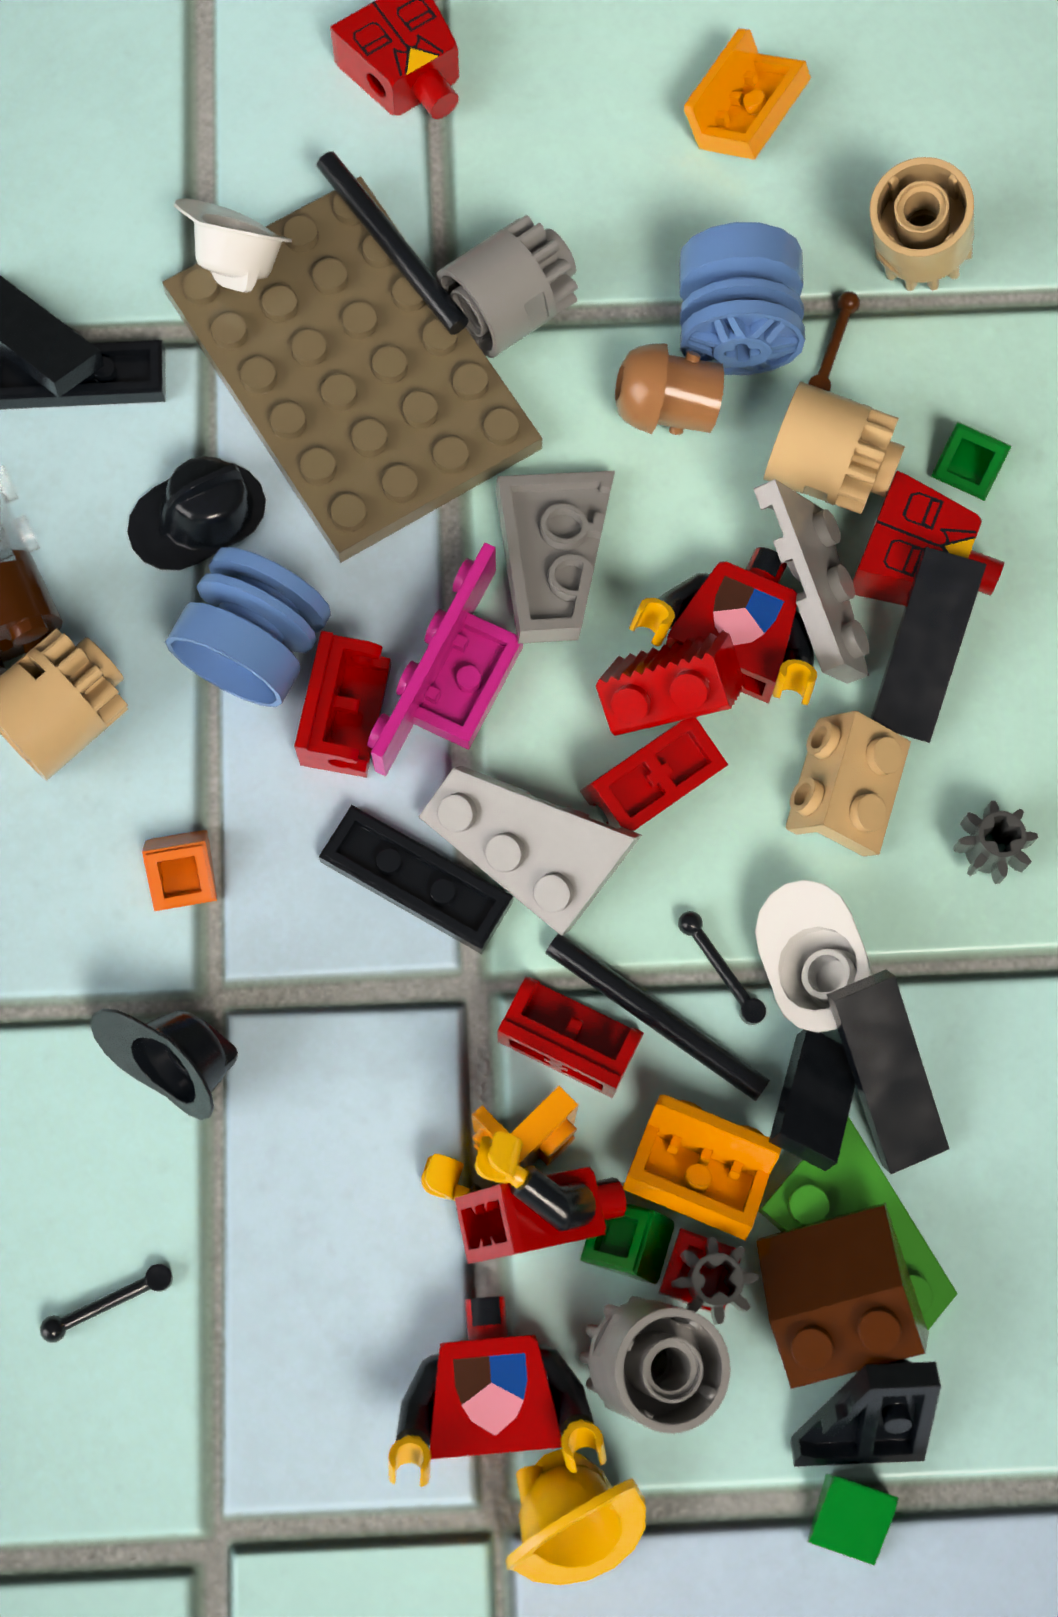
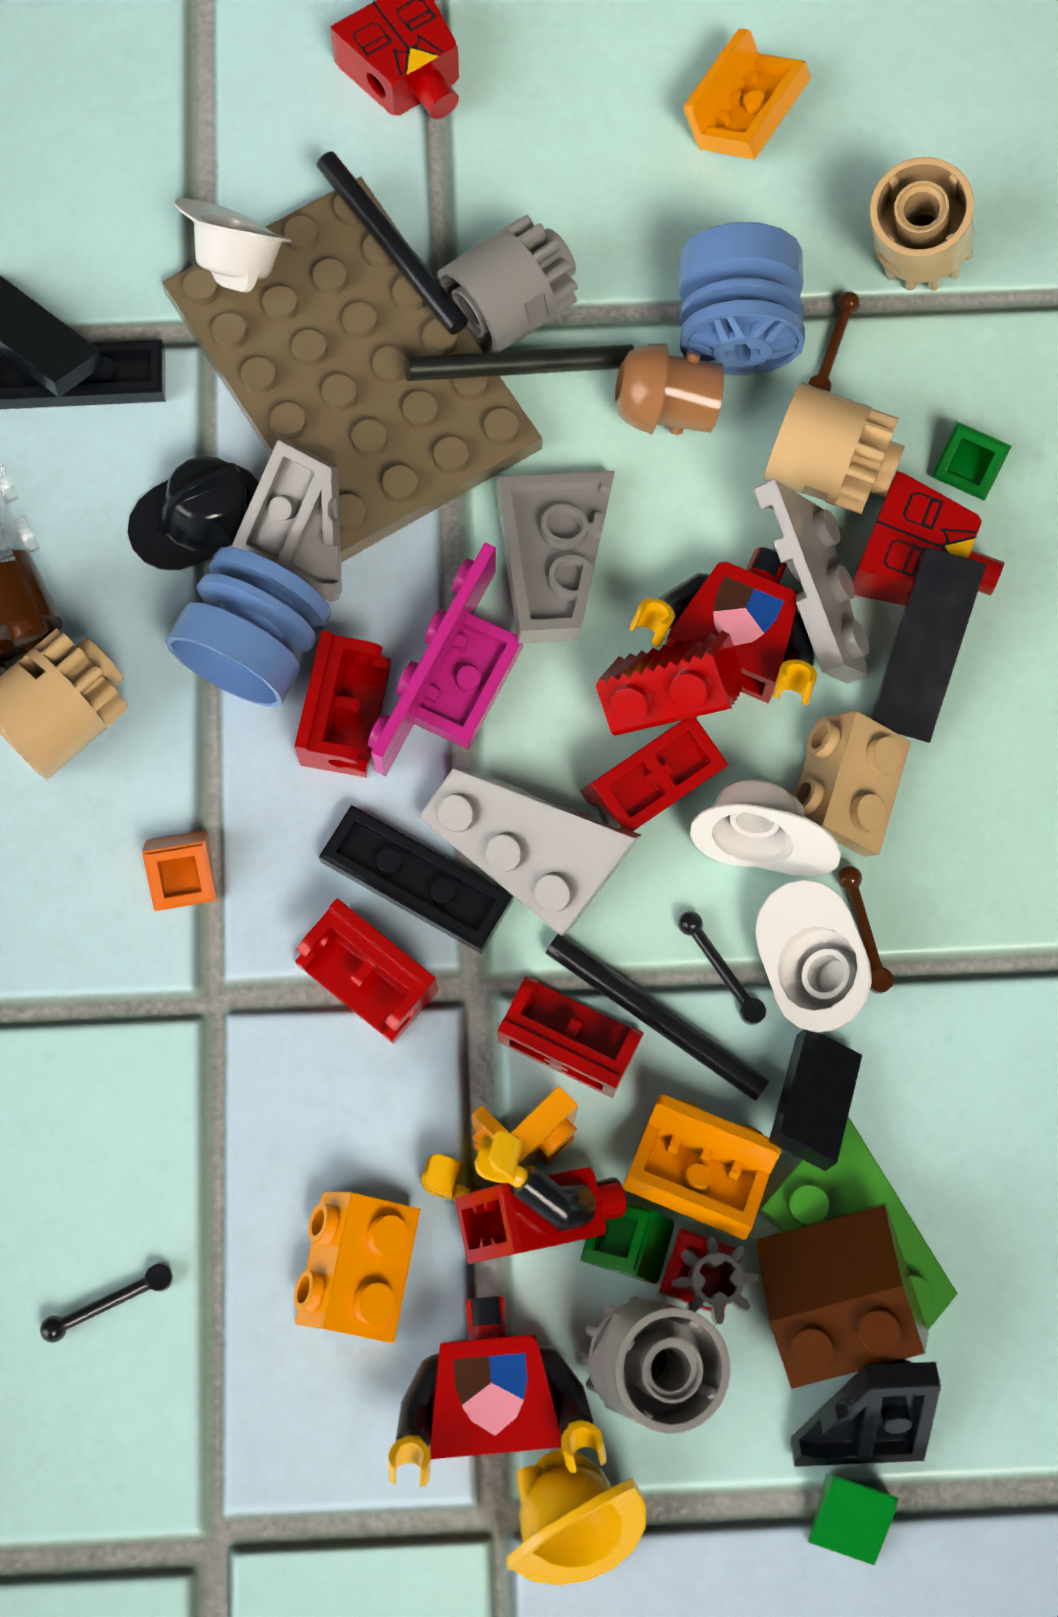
black piece [90,1008,238,1120] -> none
black tile [826,969,949,1174] -> none
dark grey gear [953,801,1038,884] -> none
none -> light grey wing [231,439,342,602]
none -> light orange bracket [294,1192,421,1343]
none -> red hinge [295,898,438,1044]
none -> pearl dark grey bar [404,344,634,381]
none -> white piece [690,779,842,877]
none -> reddish brown hinge [837,866,894,994]

